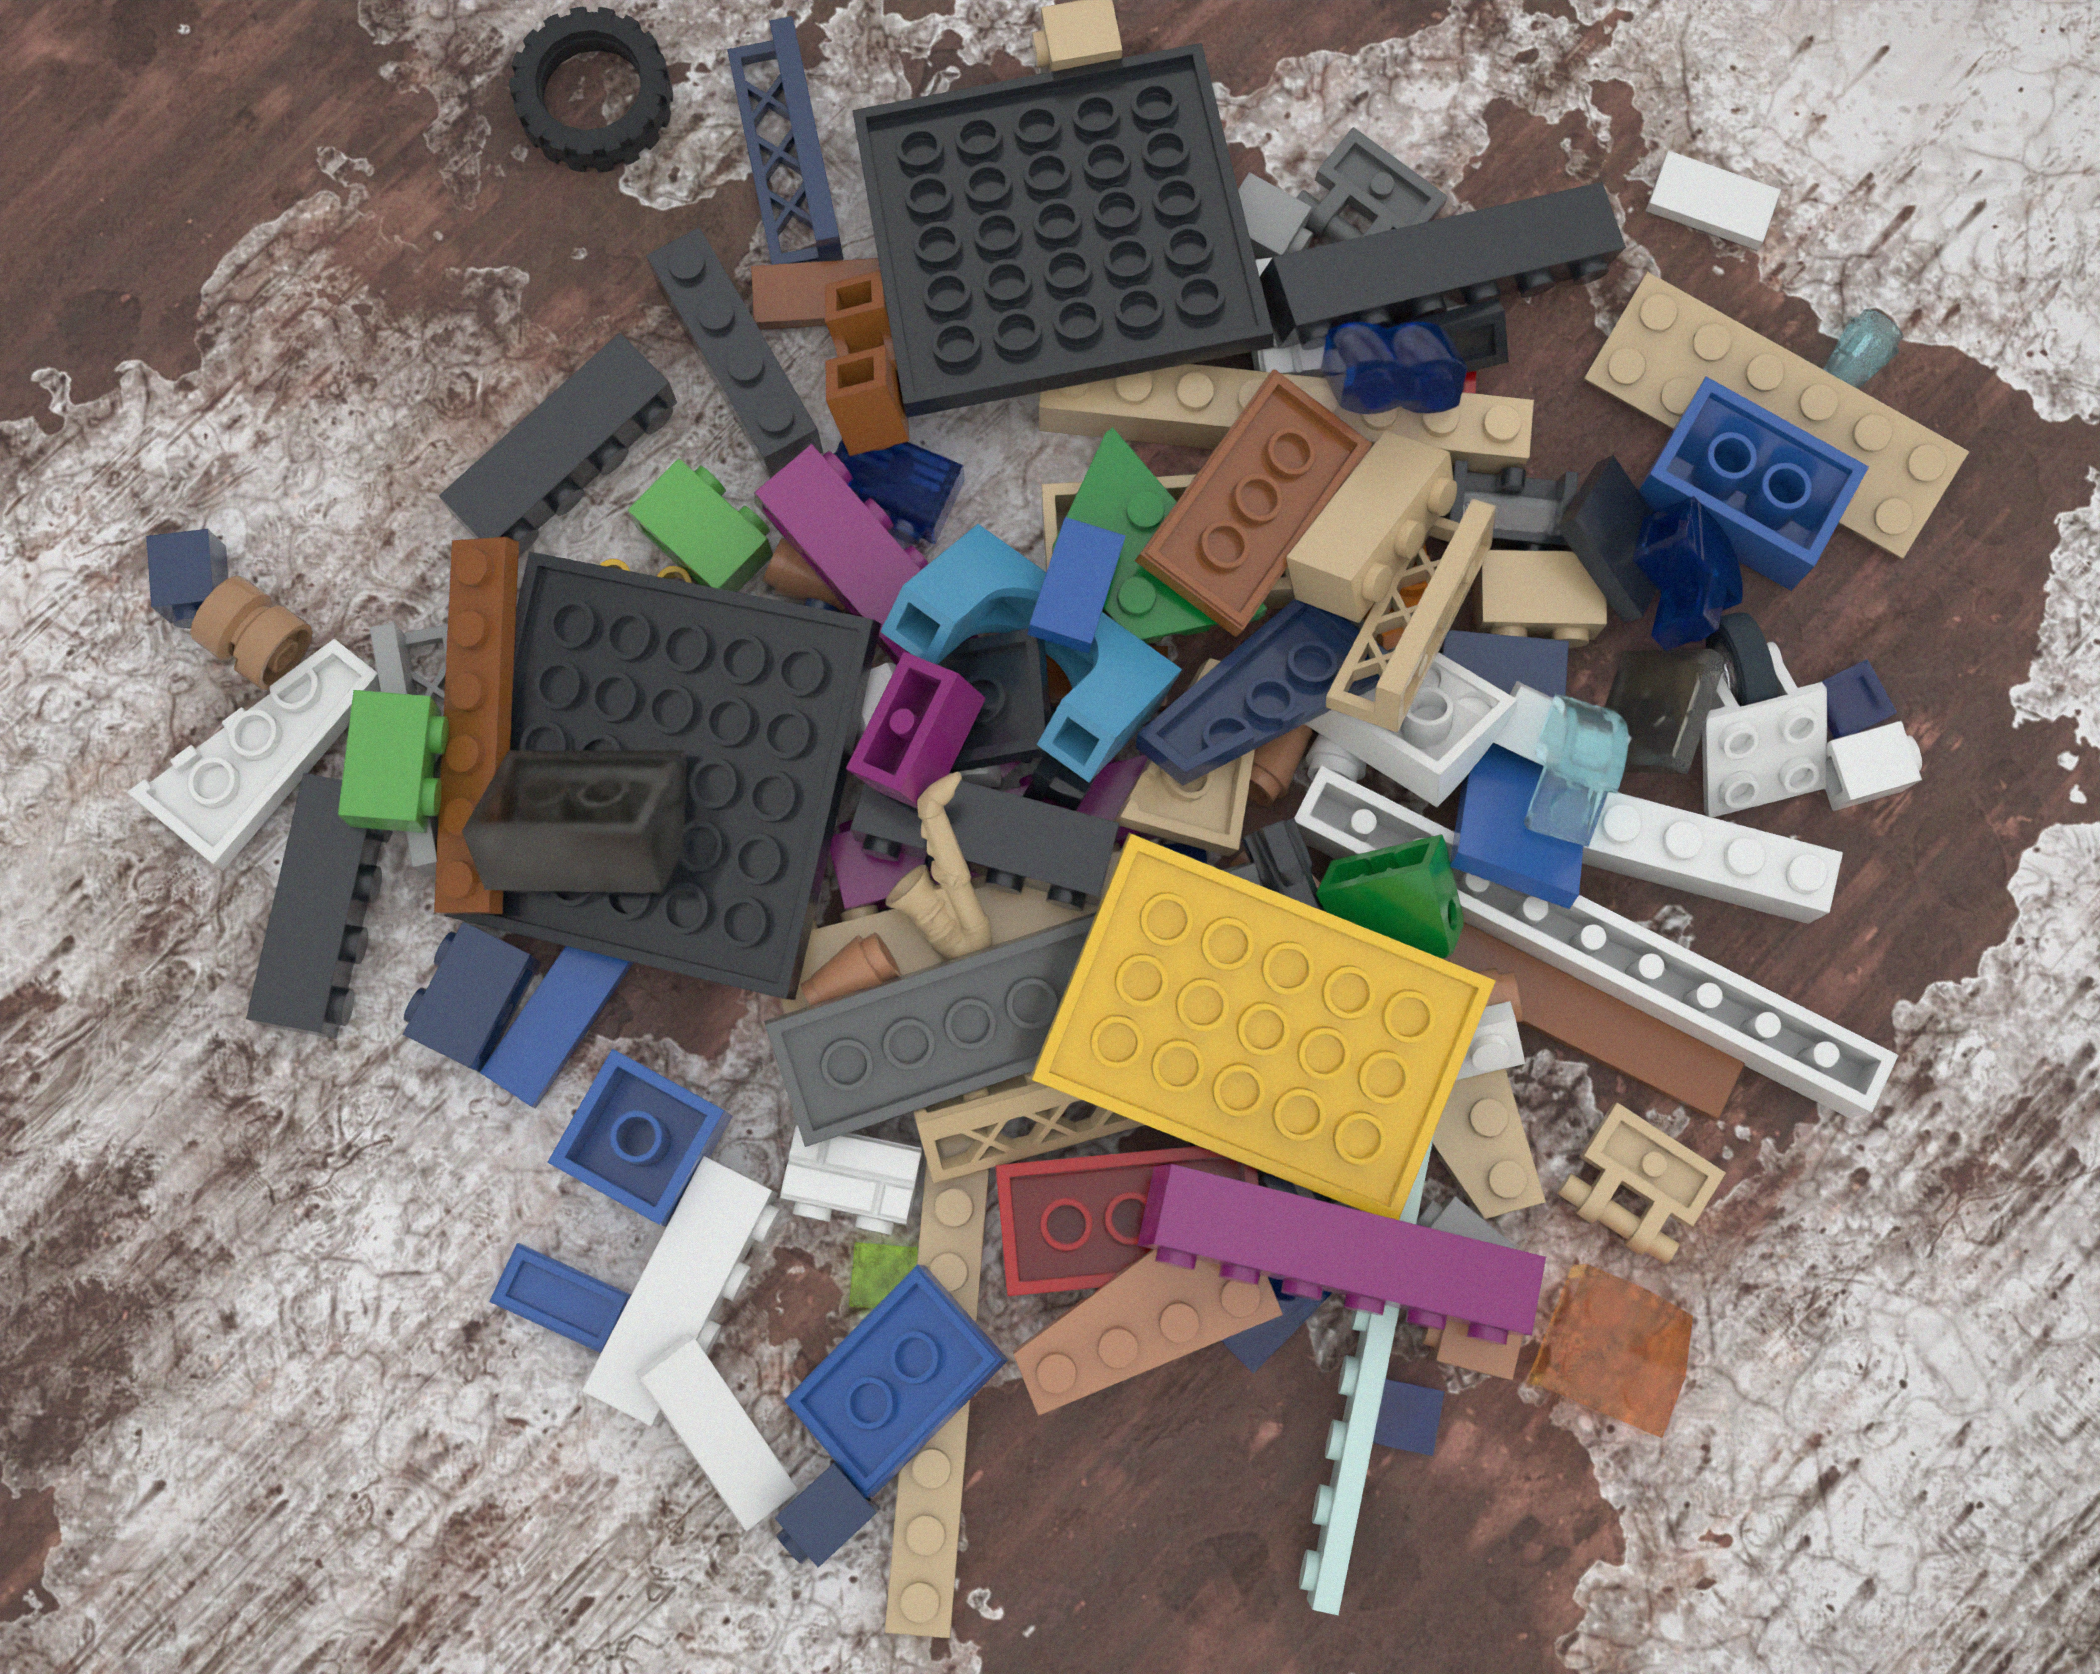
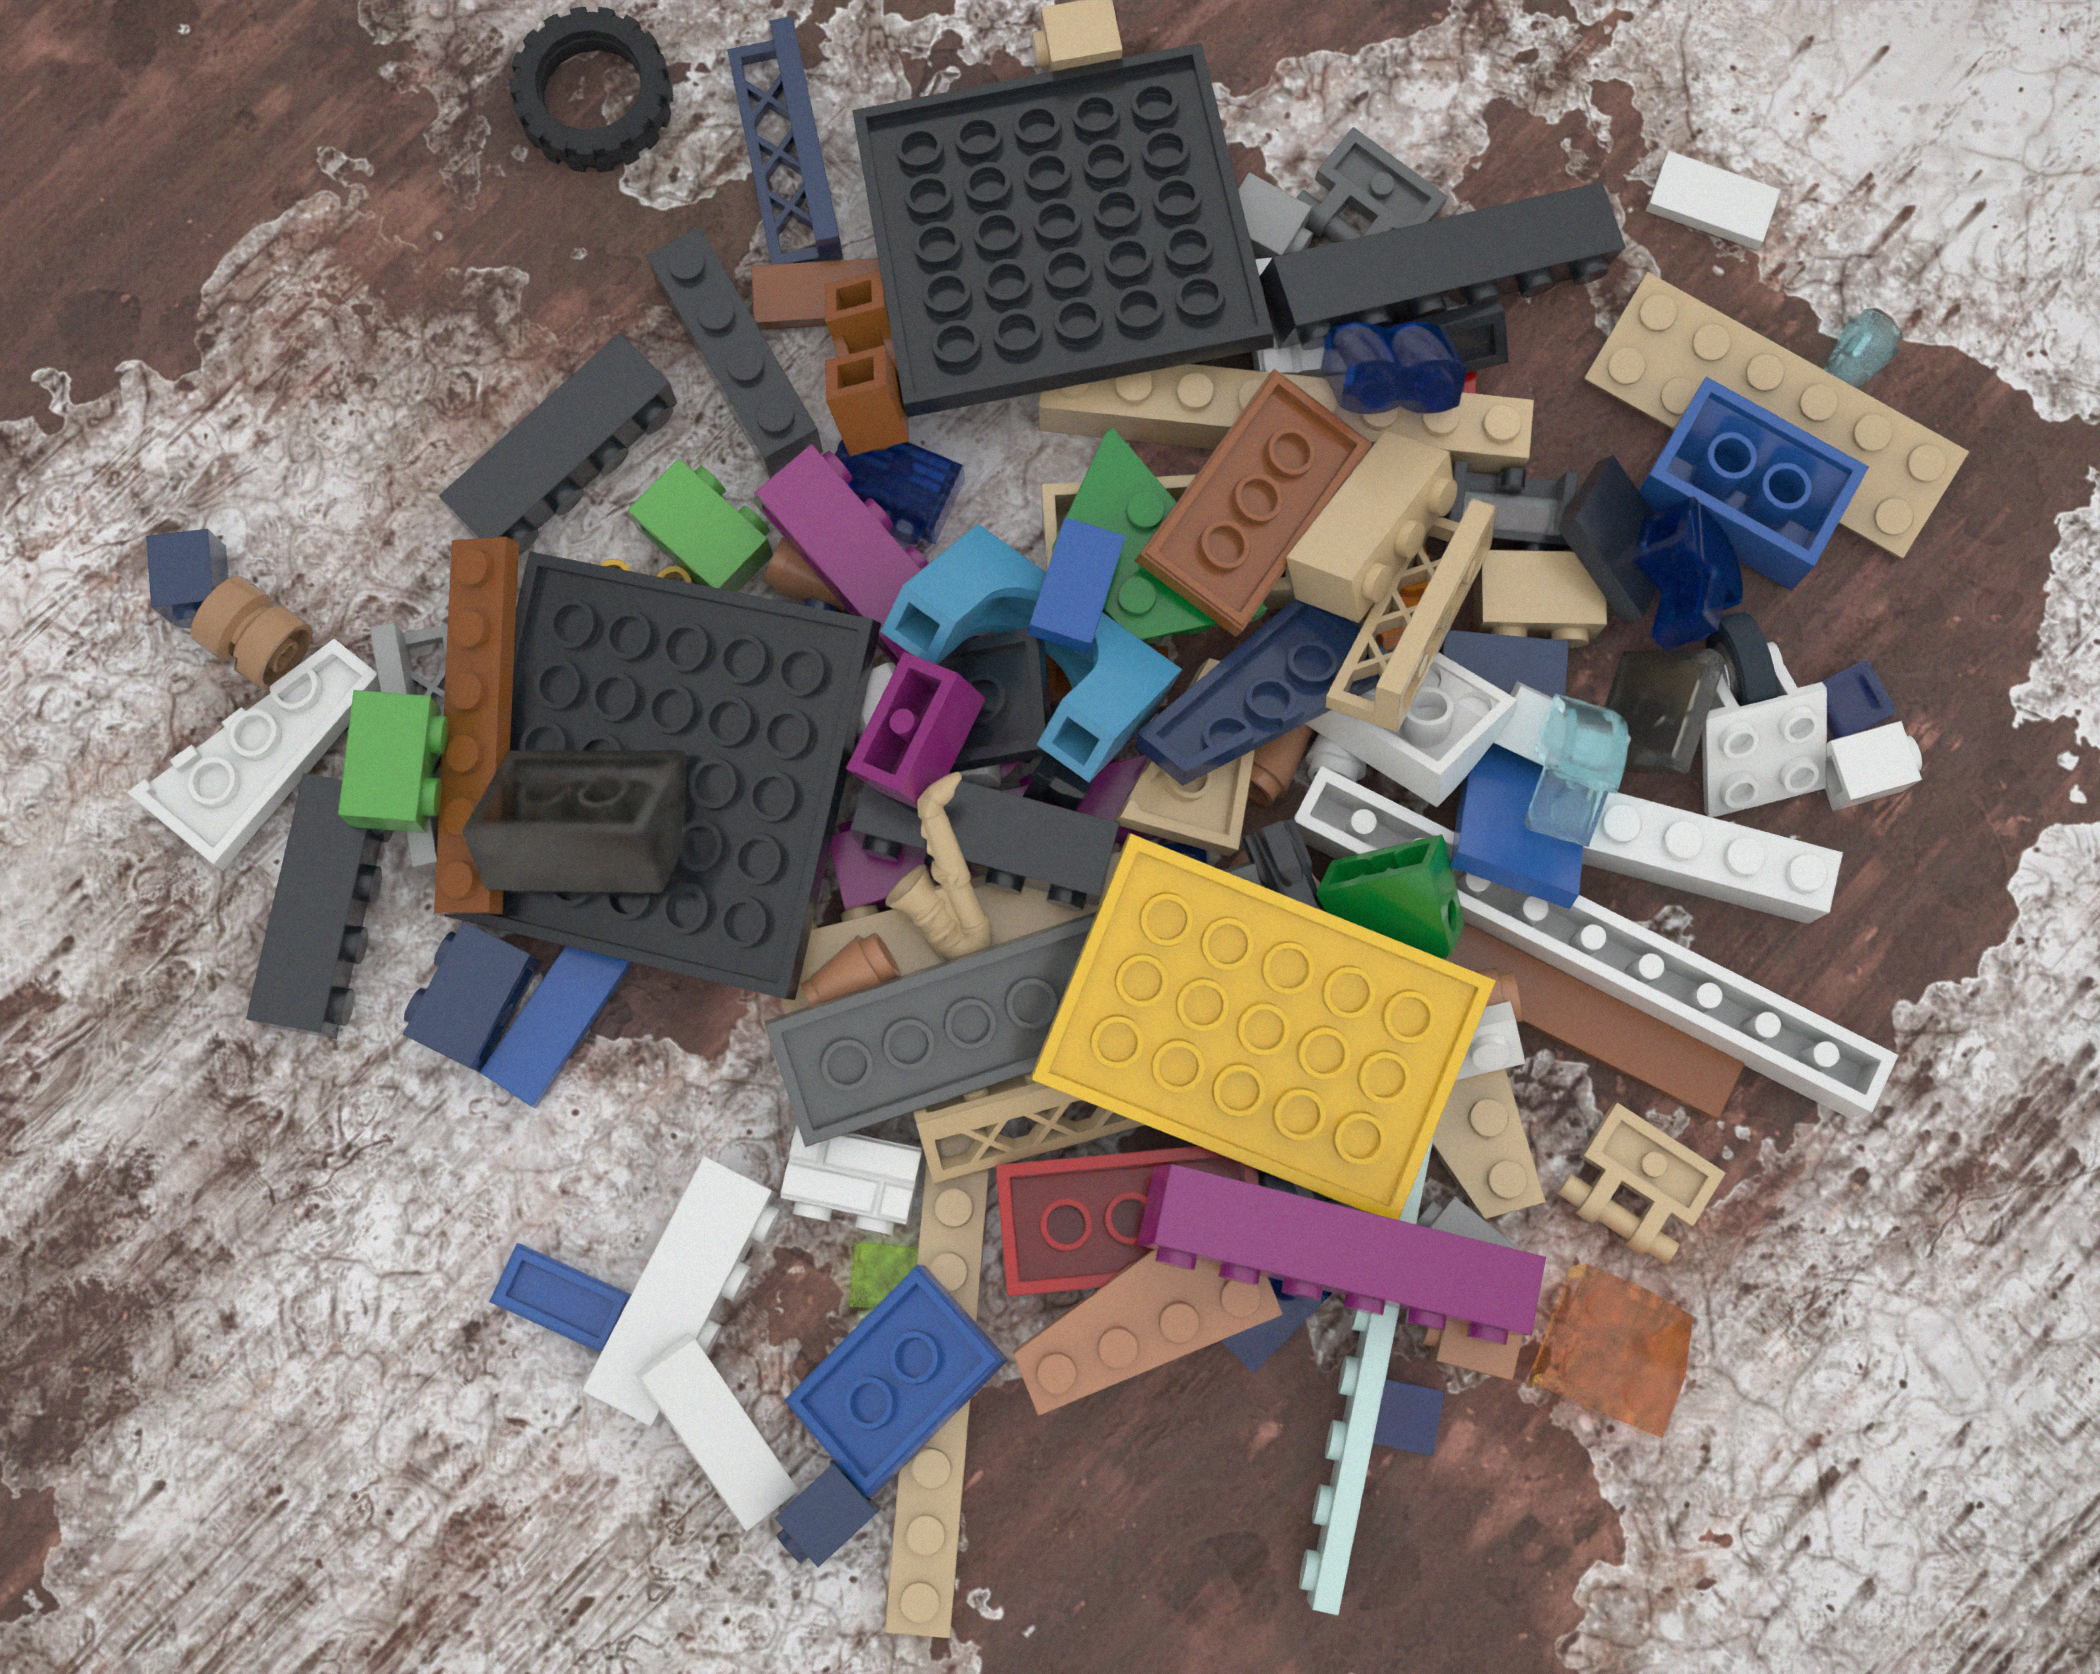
blue brick [547,1049,733,1227] -> none

